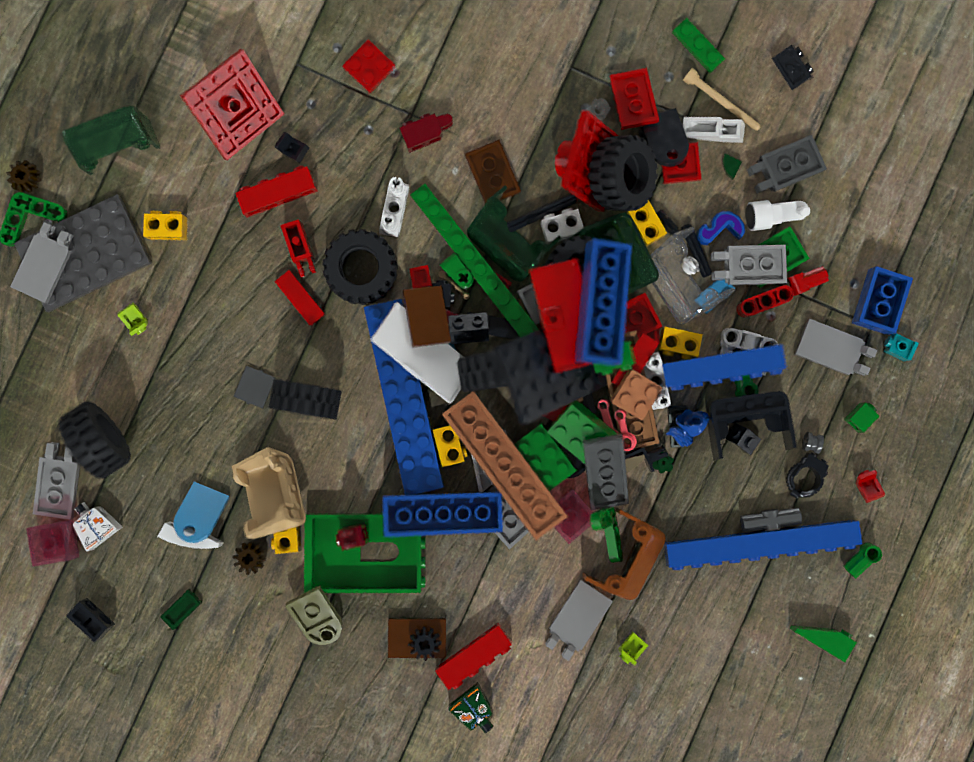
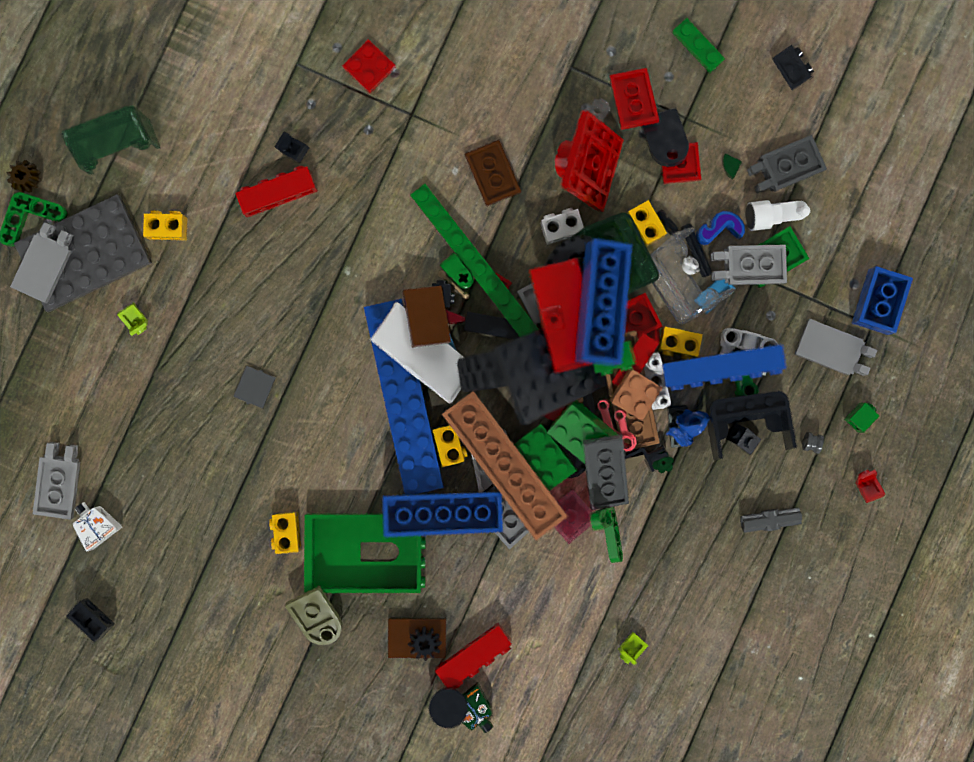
clear pink brick [26,519,79,567] -> none
black tyre [58,402,131,478] -> none
white slope [157,521,224,549] -> none
dark green tile [160,589,203,630] -> none
dark azure tile [174,482,230,543] -> none
piece [180,49,284,160] -> none
tan windscreen [232,447,306,539] -> none
dark brown gear [233,541,267,575] -> none
black tyre [268,379,342,420] -> none
red tile [274,270,326,326] -> none
red hinge [280,219,316,277] -> none
black tyre [322,229,398,305] -> none
dark red hinge [336,523,369,550] -> none
white piece [379,177,409,237] -> none
dark red hinge [400,113,453,153] -> none
red bracket [409,265,432,289] -> none
black bracket [448,313,489,344] -> none
clear green windscreen [467,186,561,282] -> none
black axle [507,193,577,233] -> none
light grey tile [545,579,613,661] -> none
dark orange windscreen [582,508,666,600] -> none
black tyre [588,135,658,211] -> none
blue brick [664,520,862,570] -> none
tan piece [683,68,760,130] -> none
white slope [683,117,745,143] -> none
red beam [737,285,794,318] -> none
black piece [786,452,829,498] -> none
red piece [787,266,829,296] -> none
green slope [790,625,857,662] -> none
green piece [843,543,882,579] -> none
teal brick [883,333,919,361] -> none
none -> black tile [429,688,468,728]

